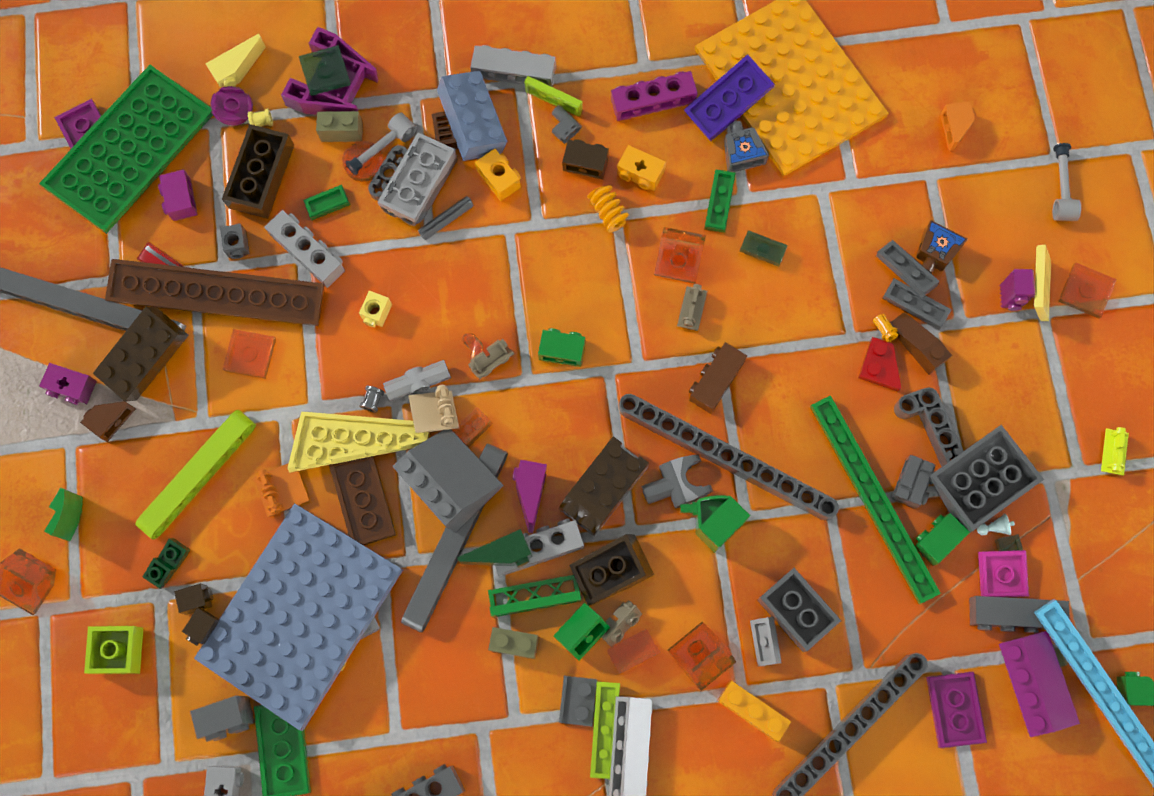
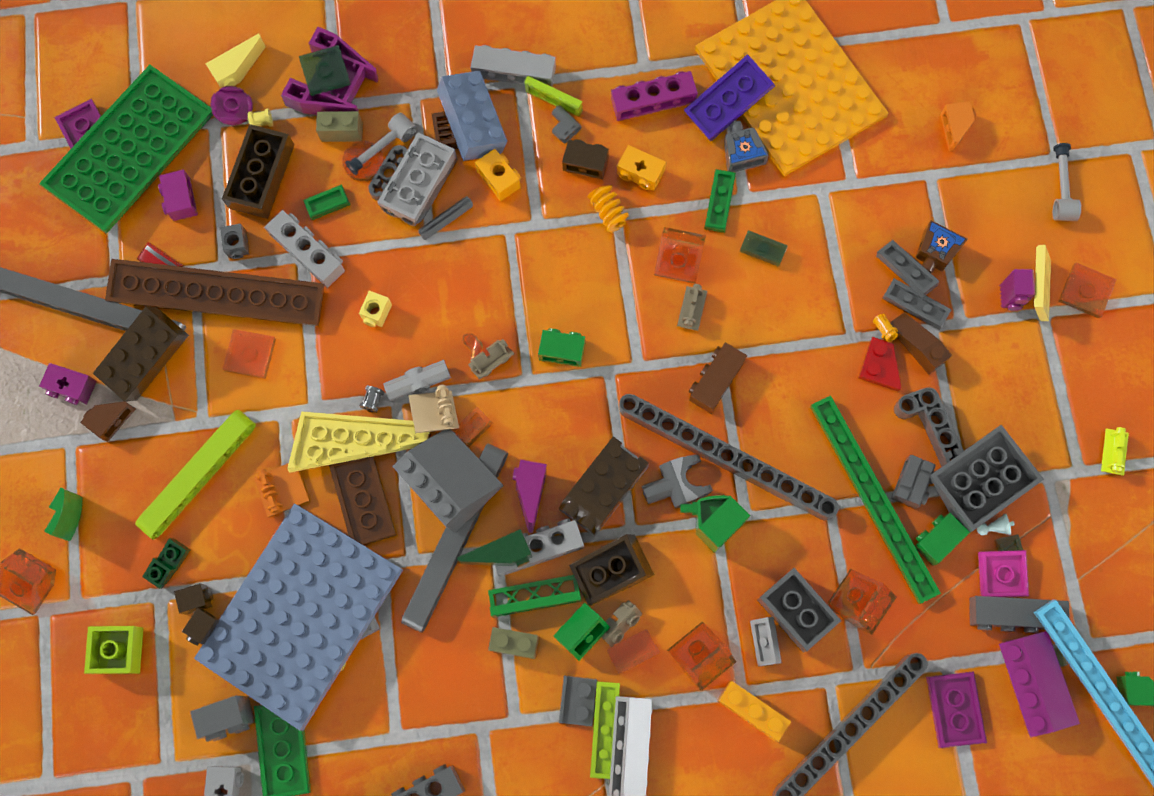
none -> clear orange slope [827,569,897,635]

